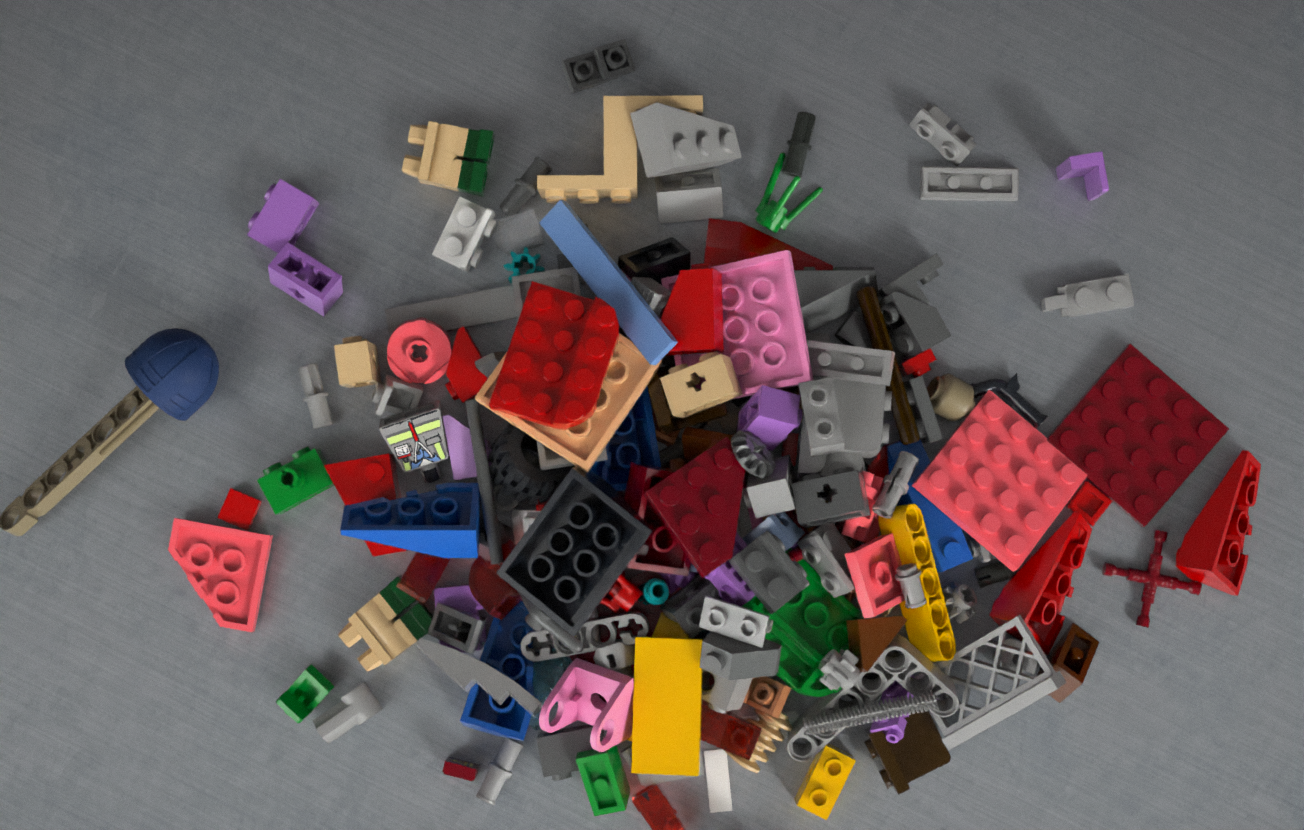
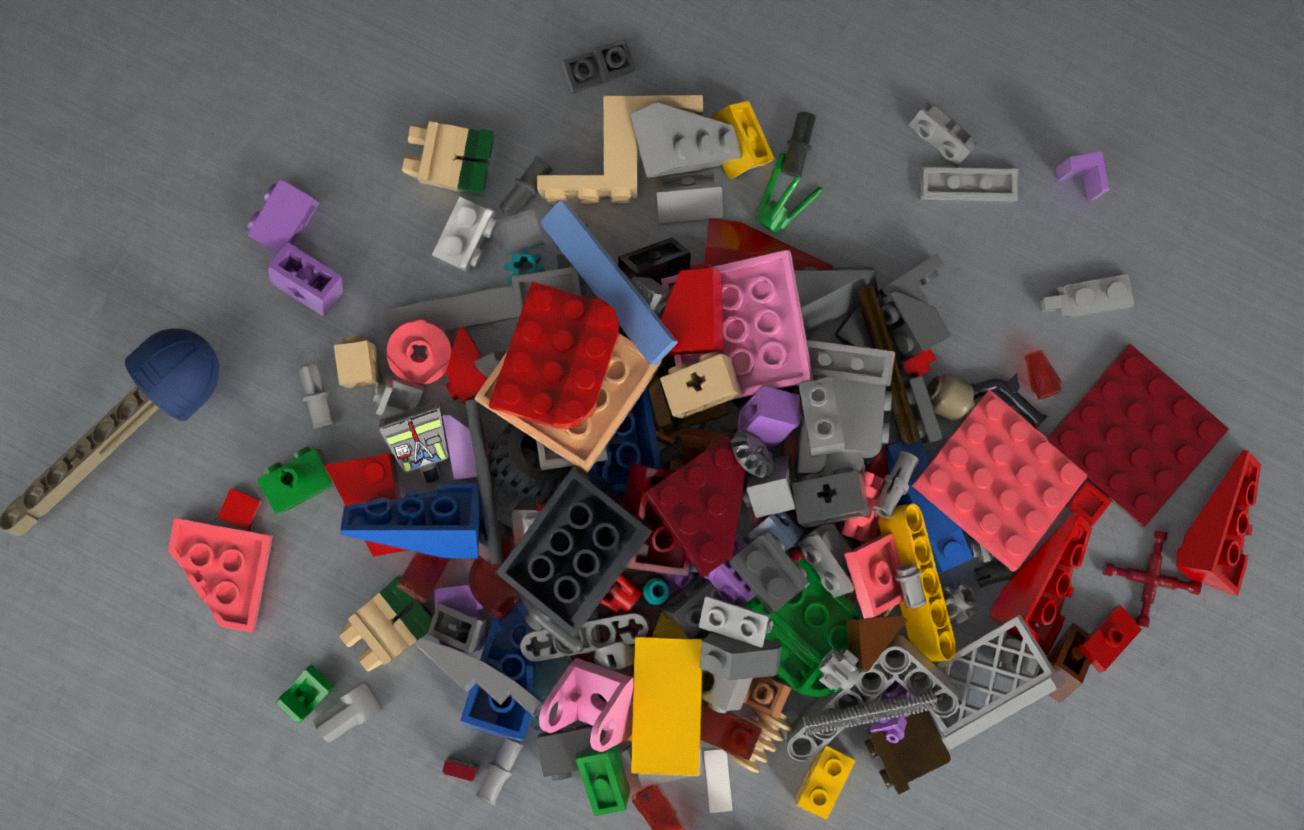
none -> yellow panel [709,101,775,179]
none -> clear red cone [1024,350,1062,401]
none -> red plate [1078,605,1142,673]

